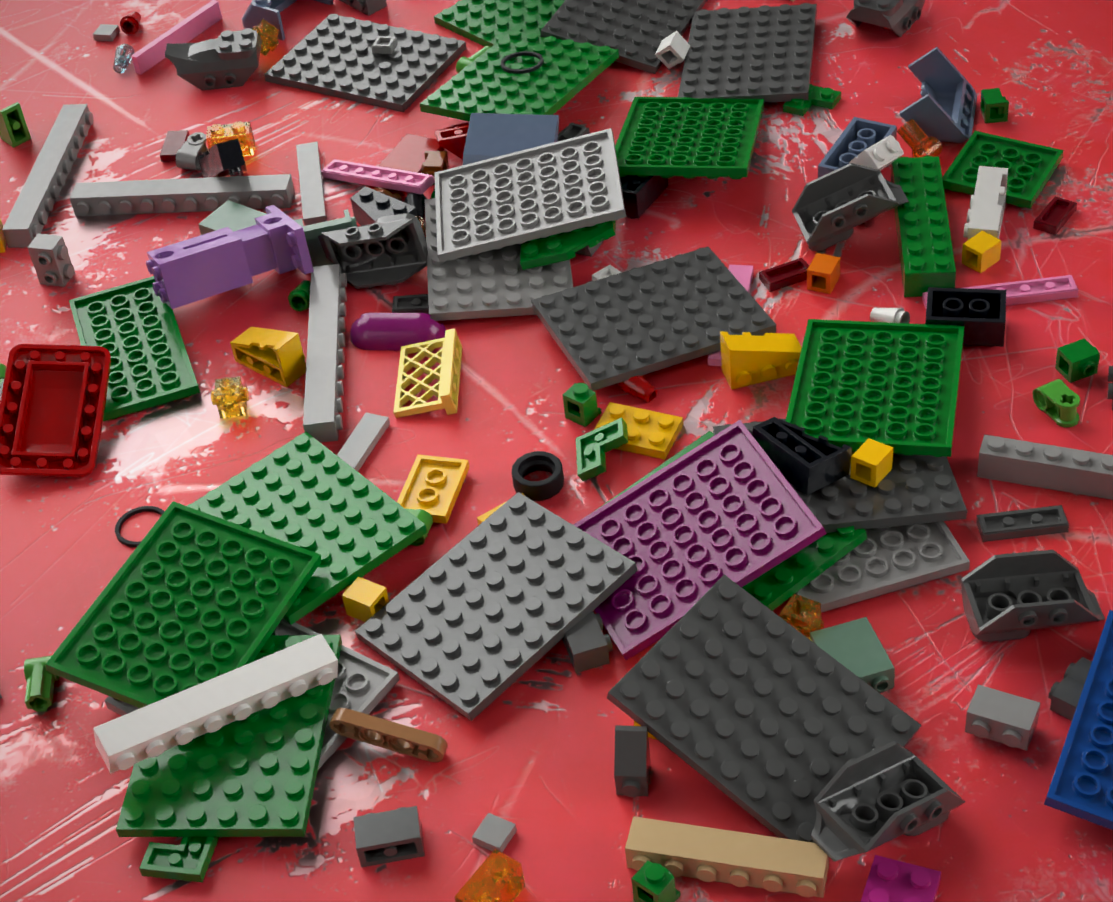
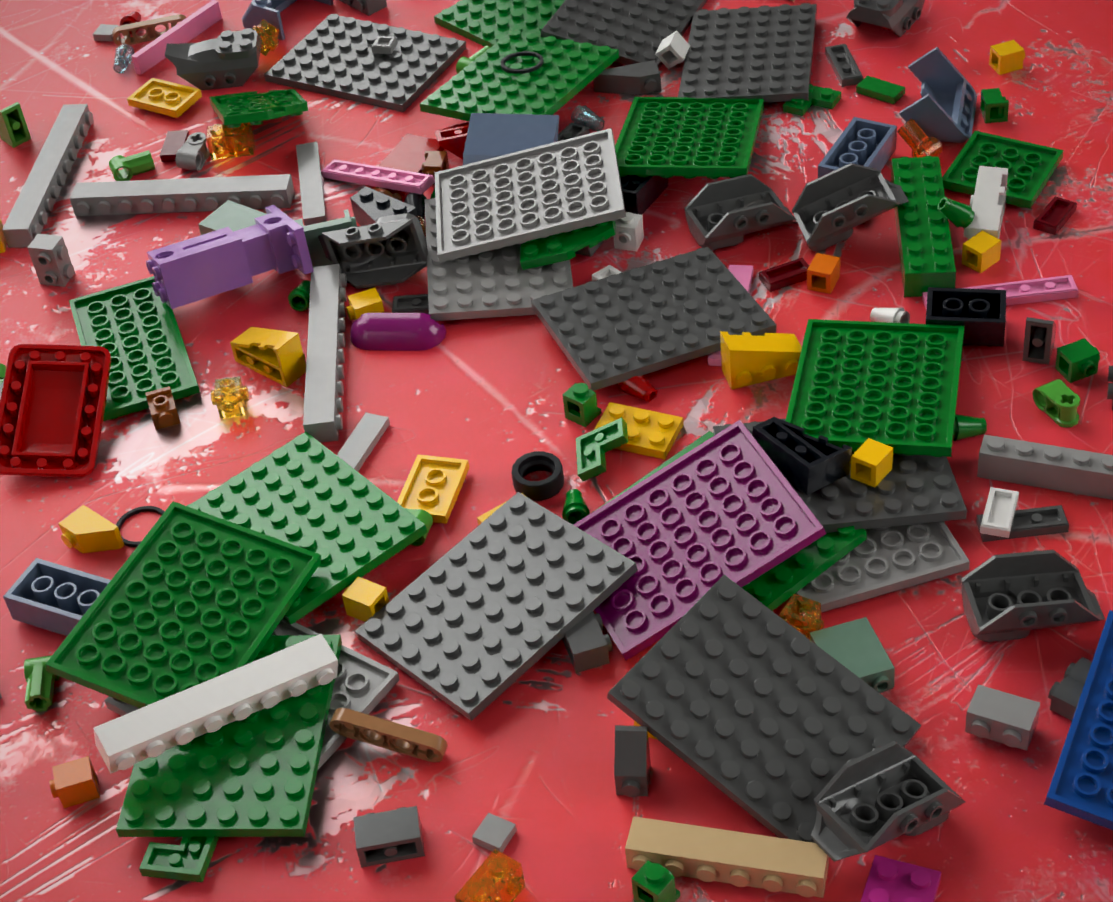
black wedge [197,139,247,178] -> none
light yellow fence [393,328,462,418] -> none
white brick [849,135,904,171] -> none
none -> sand blue brick [3,558,111,636]
none -> orange brick [49,756,100,808]
none -> yellow slope [58,505,125,553]
none -> bright green piece [109,150,155,181]
none -> medium nougat beam [112,14,187,46]
none -> yellow plate [127,78,202,118]
none -> dark orange brick [145,386,180,430]
none -> green plate [209,89,308,128]
none -> yellow brick [346,288,385,321]
none -> green cone [562,489,590,525]
none -> clear light blue cone [571,105,605,132]
none -> dark grey slope [593,60,661,95]
none -> white brick [613,212,644,252]
none -> dark grey slope [685,174,797,251]
none -> dark grey tile [825,44,863,87]
none -> green tile [856,76,905,104]
none -> green cone [937,197,975,228]
none -> green cone [953,414,987,441]
none -> white tile [980,487,1019,538]
none -> yellow brick [989,40,1025,75]
none -> dark grey slope [1022,317,1056,365]

